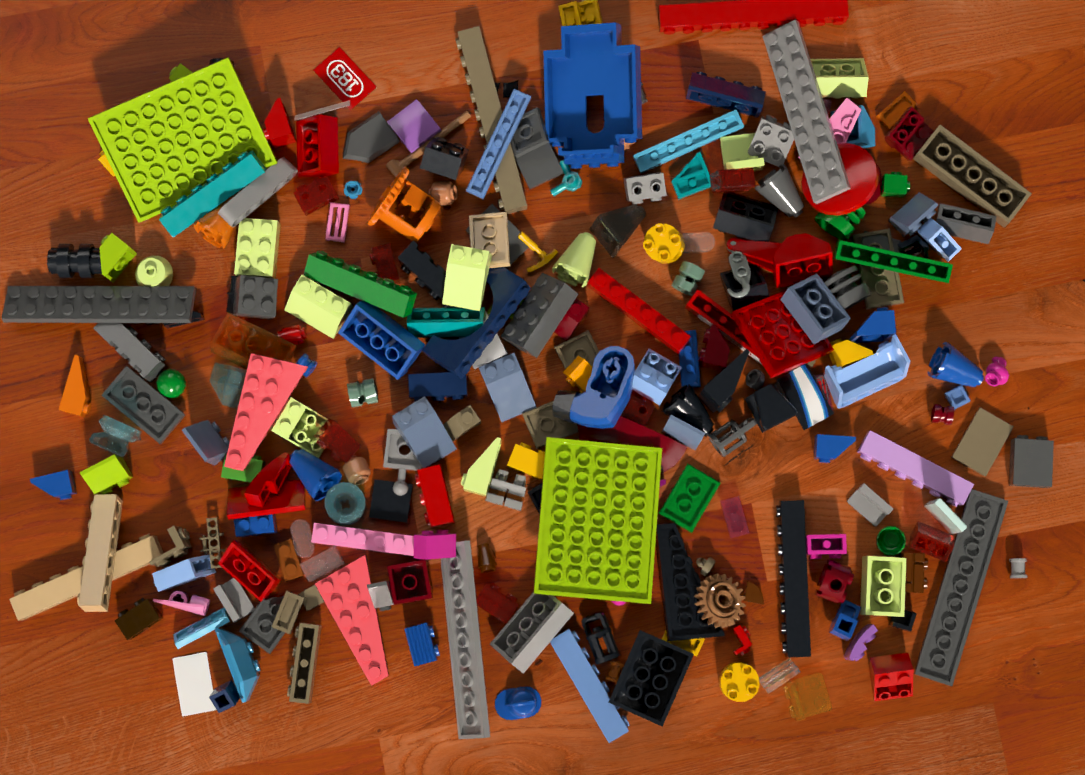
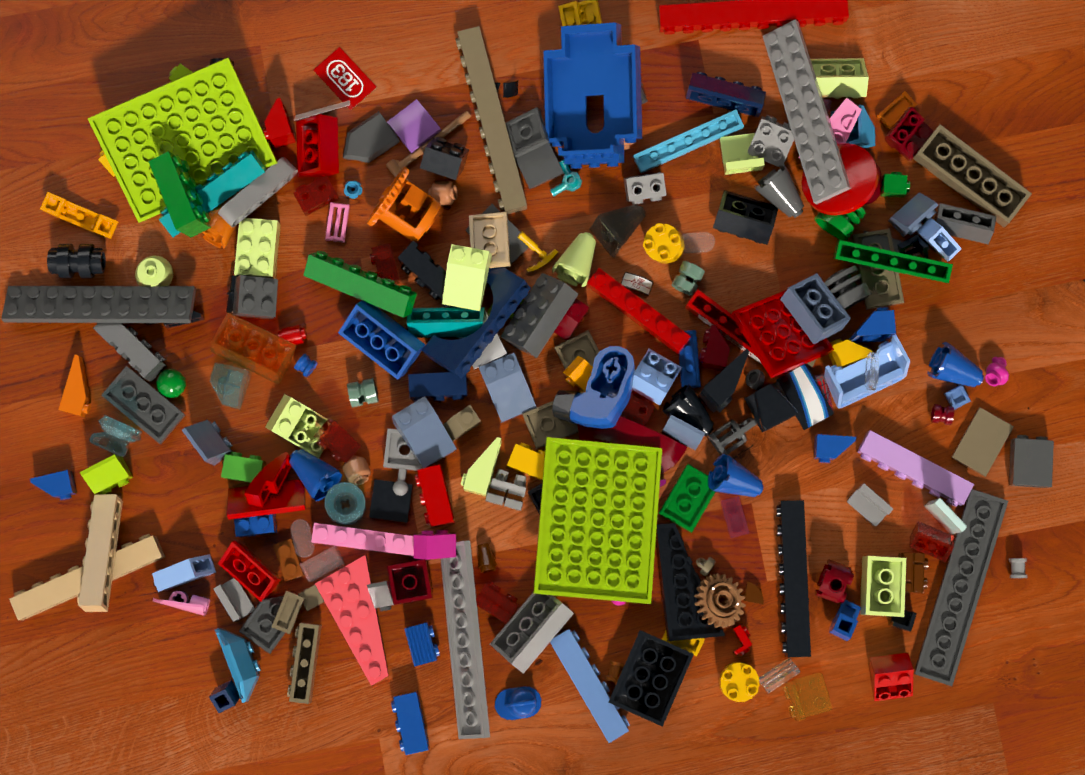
lime slope [99,233,137,283] -> none
dark brown brick [115,598,163,640] -> none
dark tan bracket [149,526,192,567] -> none
white sticker [172,652,216,716] -> none
medium azure tile [173,608,230,649] -> none
dark tan piece [199,517,226,569] -> none
coral wing [224,353,308,471] -> none
yellowish green slope [285,275,353,339] -> none
medium blue tile [466,89,531,199] -> none
black piece [581,612,621,665] -> none
teal wing [671,152,714,200] -> none
clear red brick [710,168,756,193] -> none
black slope [720,264,769,311] -> none
red slope [727,233,833,298] -> none
dark pink brick [806,534,847,559] -> none
medium lavender slope [844,624,878,661] -> none
green hair [876,526,906,556] -> none
none -> light orange slope [40,192,119,239]
none -> green brick [148,151,211,238]
none -> blue brick [391,691,430,755]
none -> white sticker [621,272,653,296]
none -> blue cone [708,454,763,497]
none -> clear tile [865,352,879,390]

